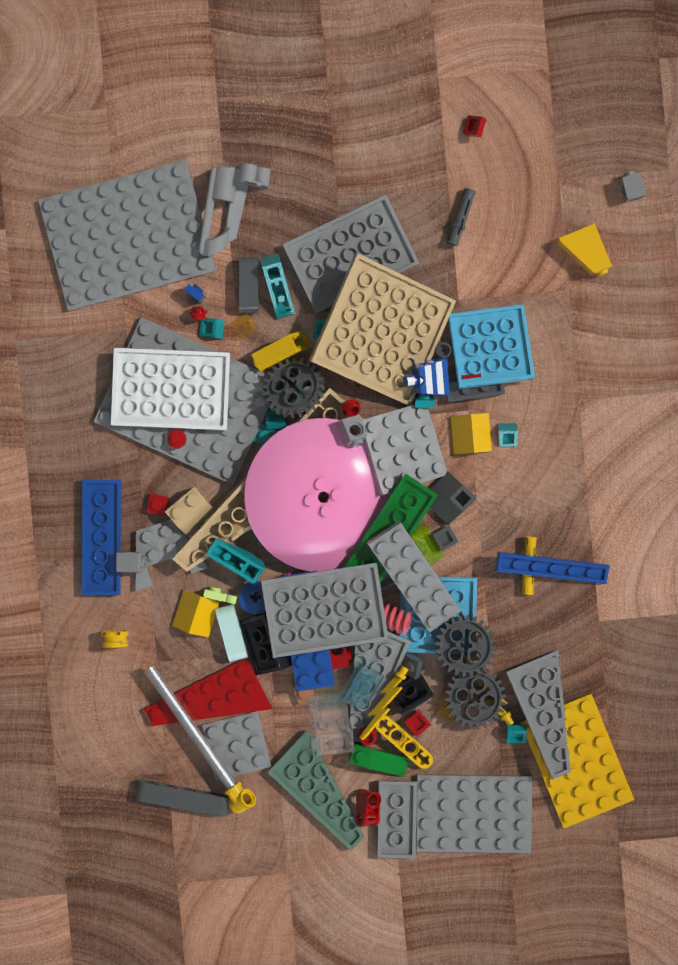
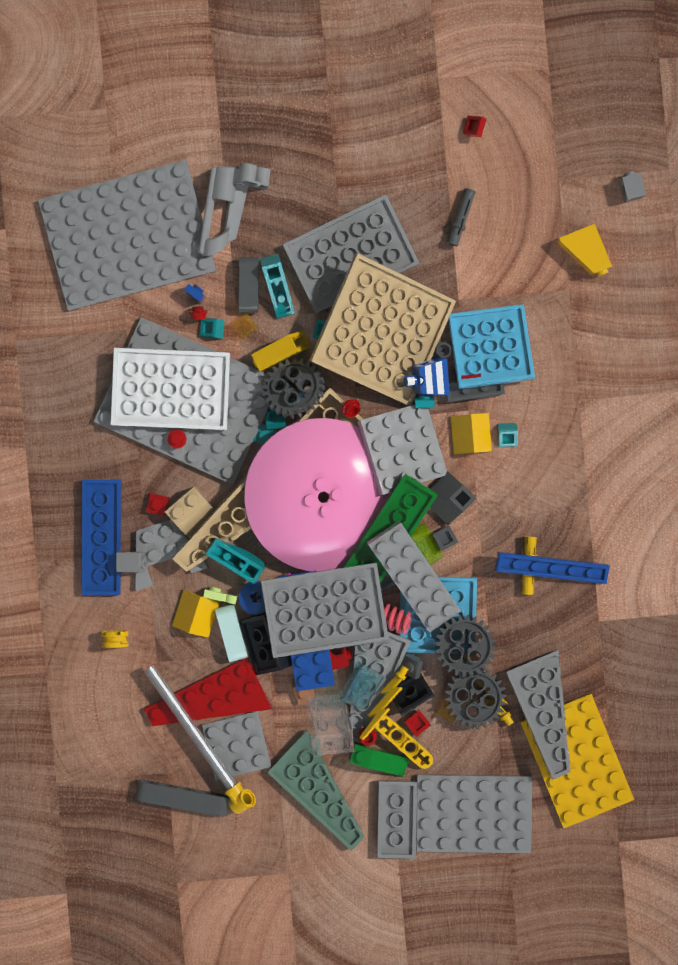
light grey brick [337,414,368,447] -> none
red piece [355,789,381,827] -> none
teal plate [506,725,527,743] -> none

